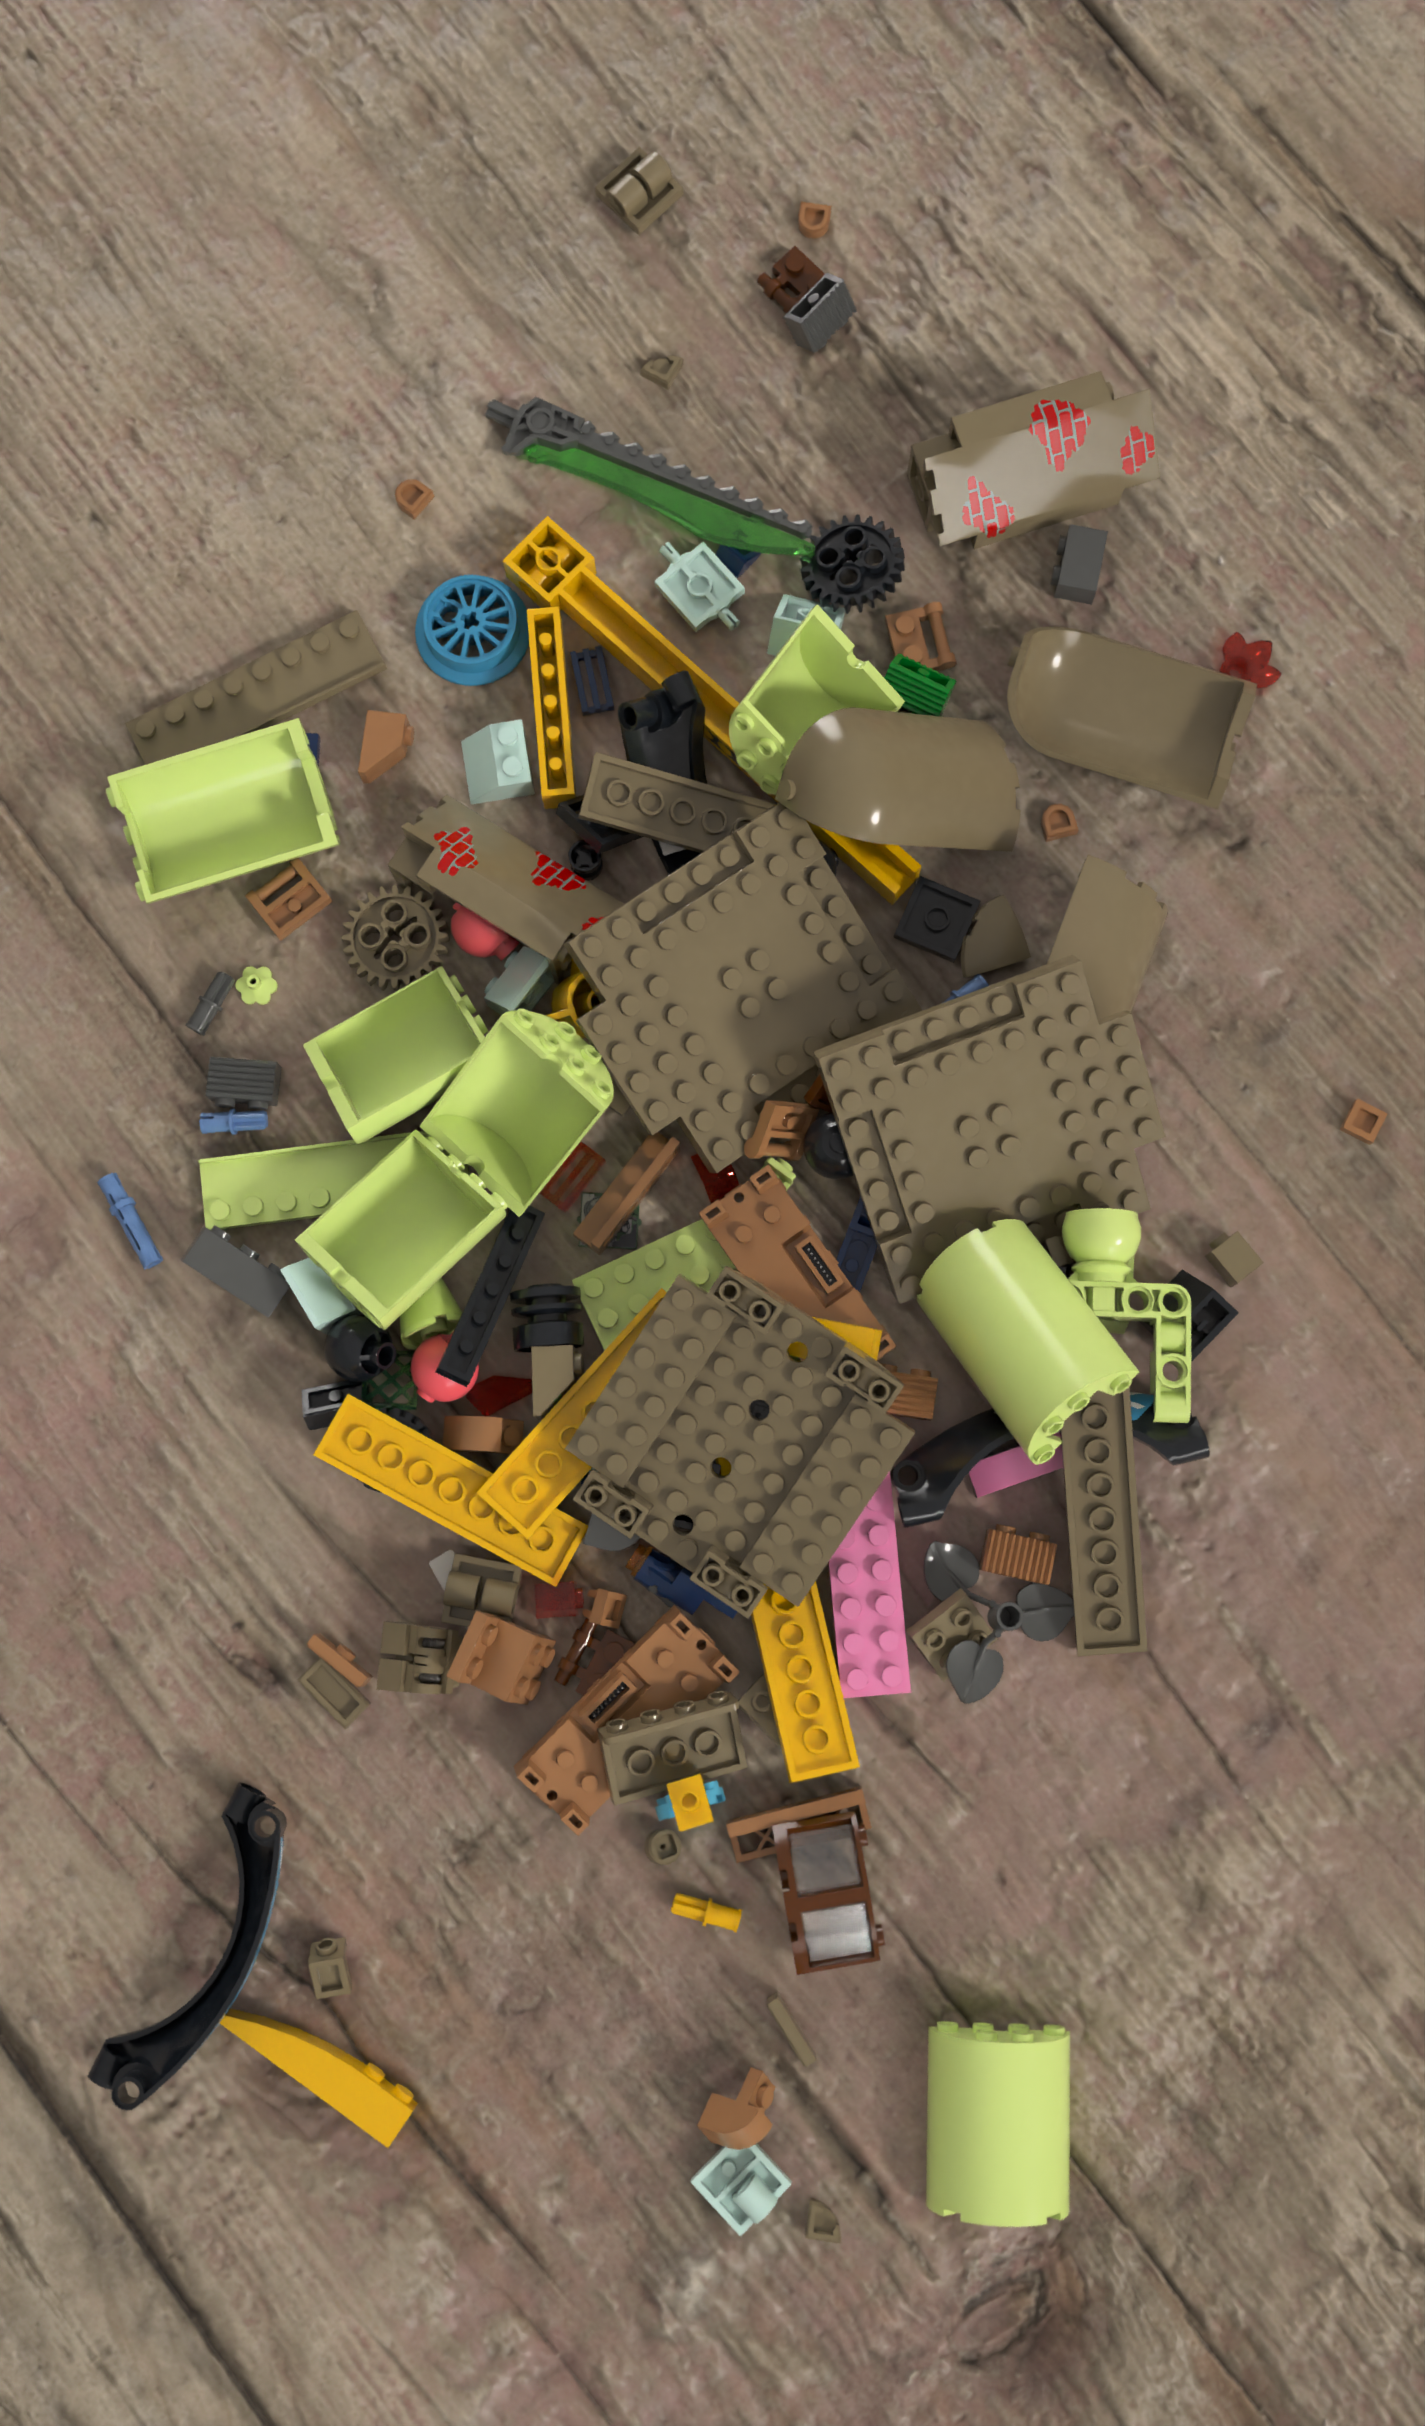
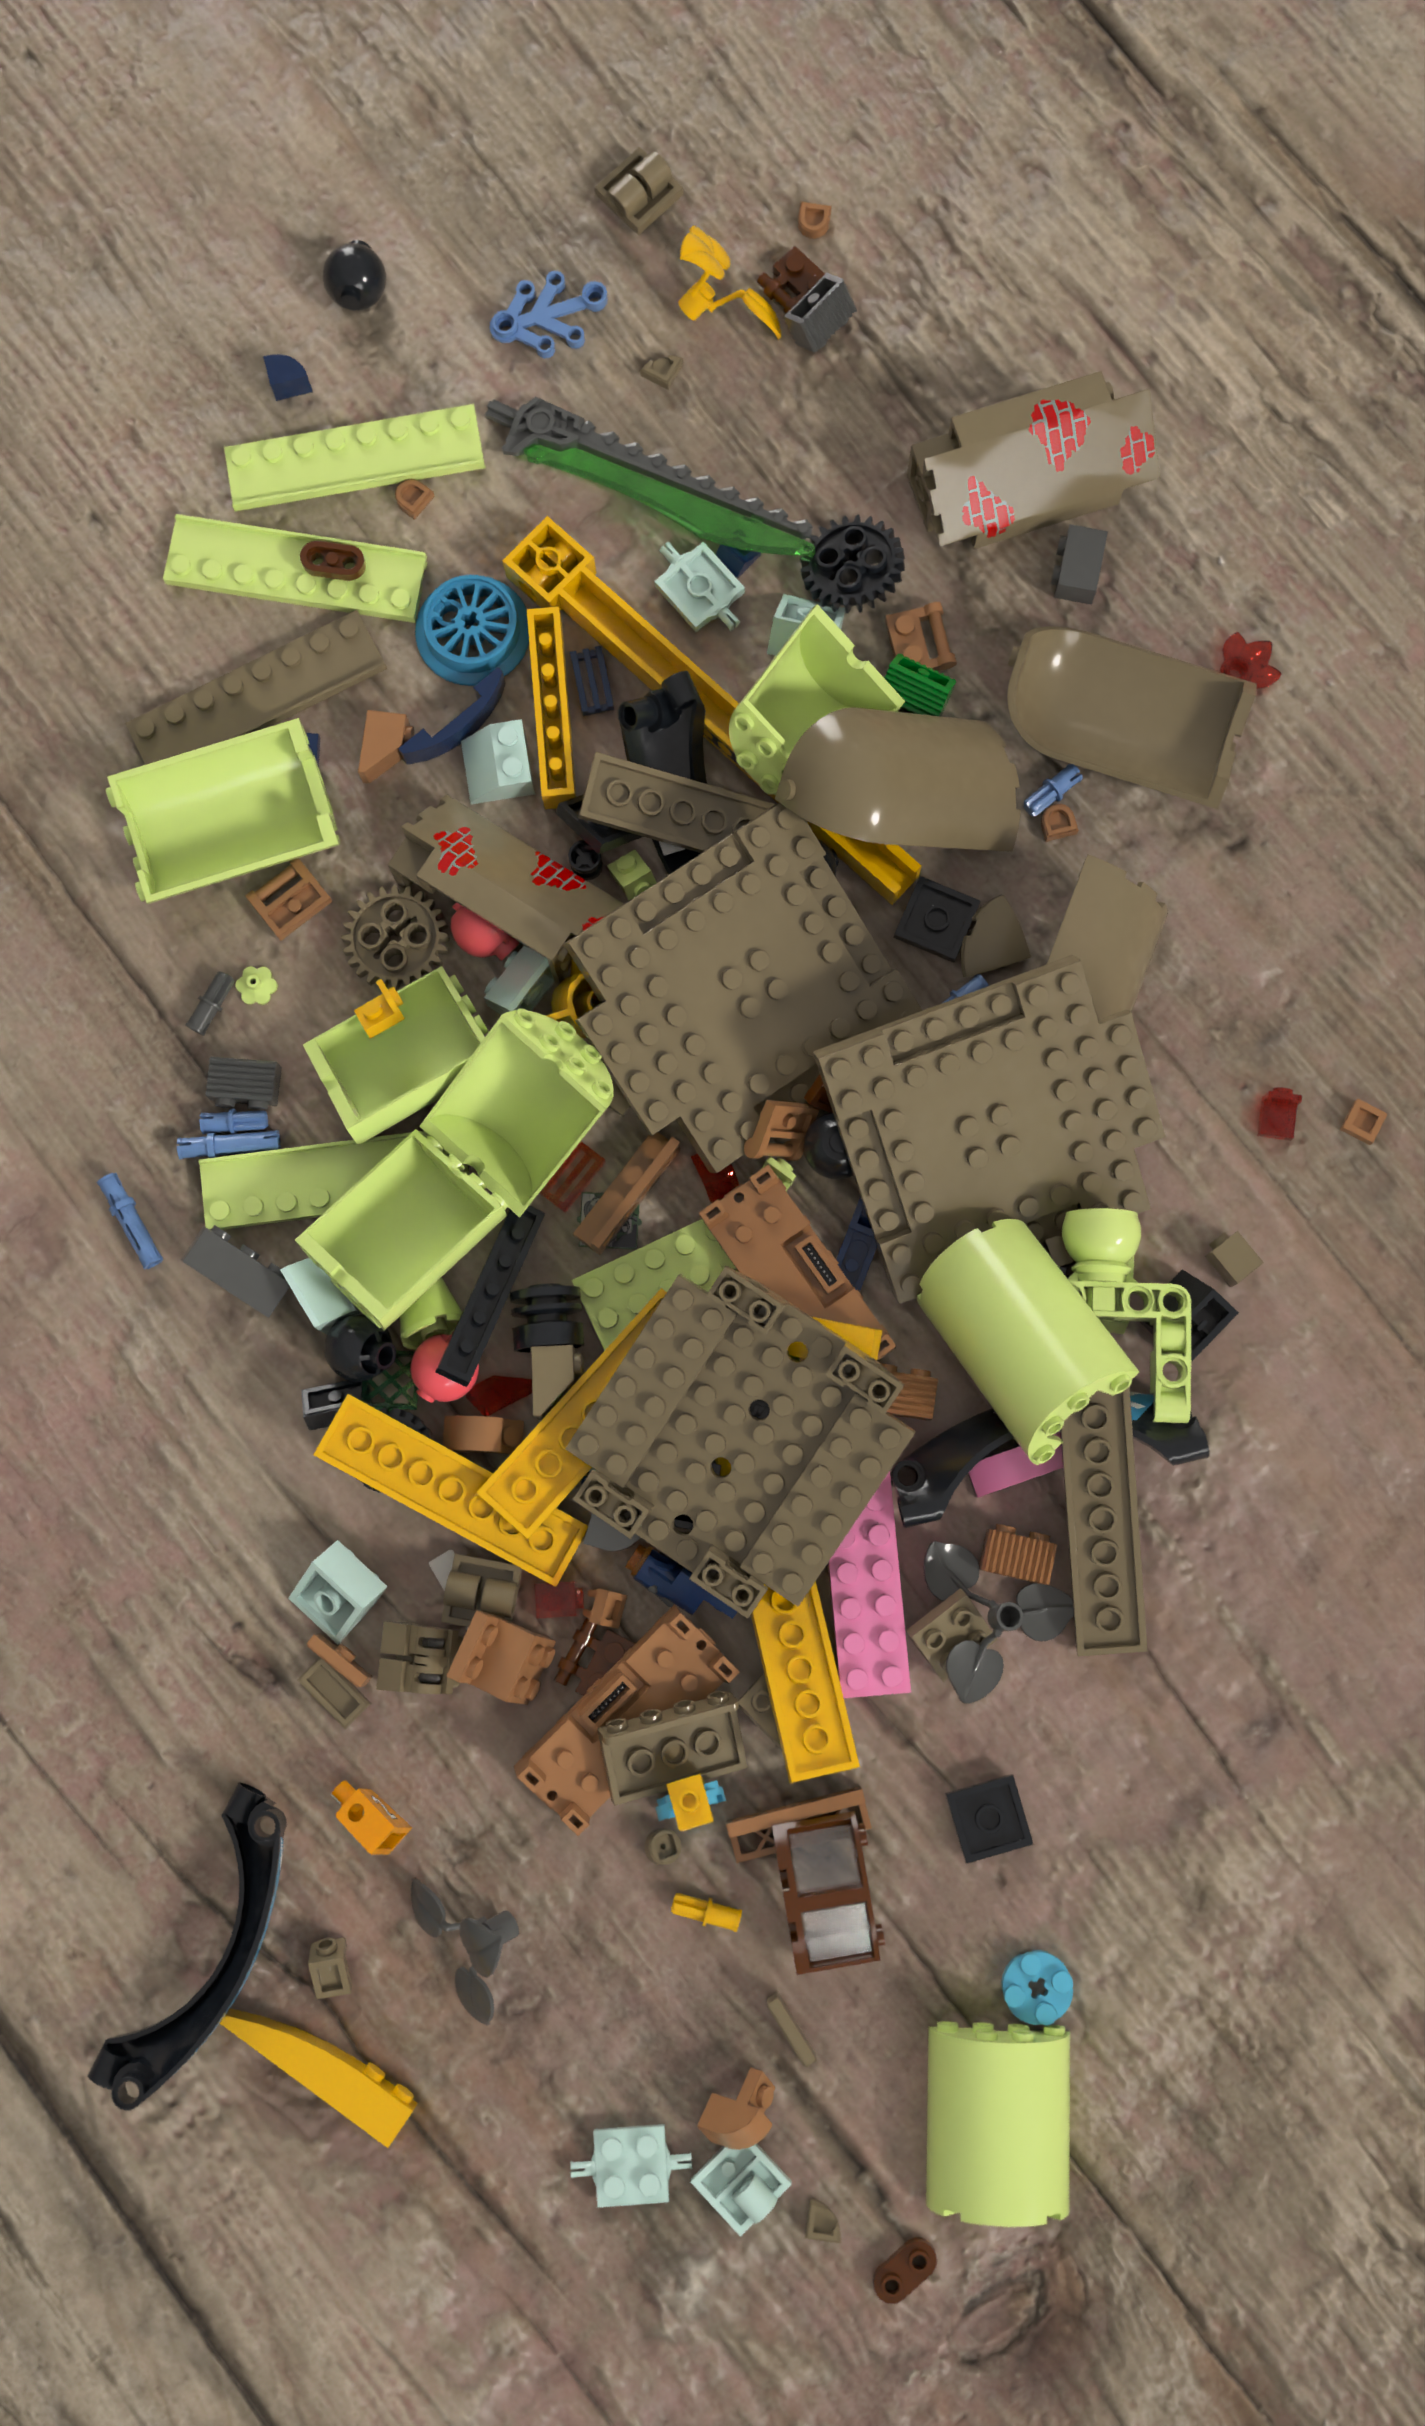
none -> yellowish green plate [163,514,427,623]
none -> medium blue pin [177,1130,281,1159]
none -> yellowish green plate [224,404,485,511]
none -> dark blue brick [263,354,313,401]
none -> light aqua slope [288,1540,388,1645]
none -> reddish brown plate [300,541,366,581]
none -> black brick [323,240,386,311]
none -> light orange torso [331,1780,412,1855]
none -> yellow bracket [354,979,405,1039]
none -> dark blue slope [398,667,506,765]
none -> dark grey plant [411,1877,519,2026]
none -> medium blue plant [490,271,608,359]
none -> light aqua plate [570,2124,692,2208]
none -> yellowish green bracket [607,849,657,901]
none -> yellow plant [678,225,781,341]
none -> reddish brown plate [873,2238,937,2304]
none -> black plate [945,1774,1034,1864]
none -> medium azure plate [1001,1950,1073,2026]
none -> medium blue axle [1023,763,1083,817]
none -> clear red bracket [1257,1087,1302,1141]

